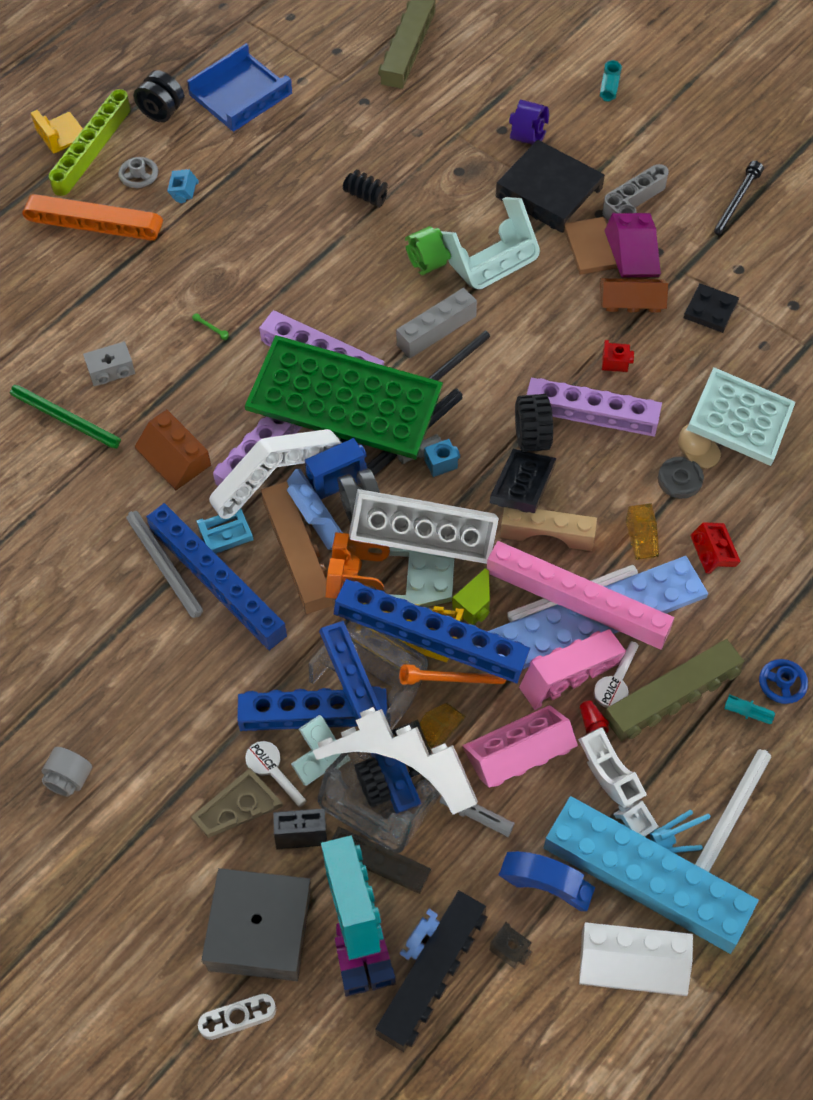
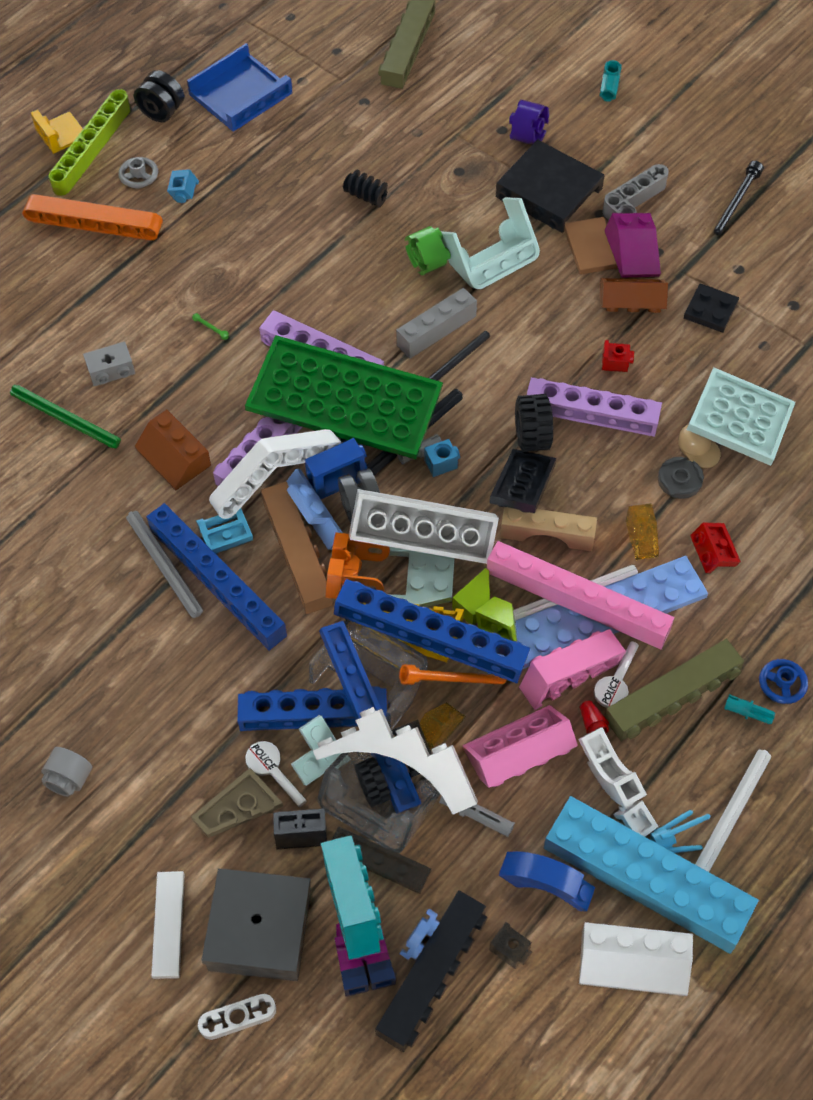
none -> white tile [151,871,185,979]
none -> lime slope [475,596,517,641]

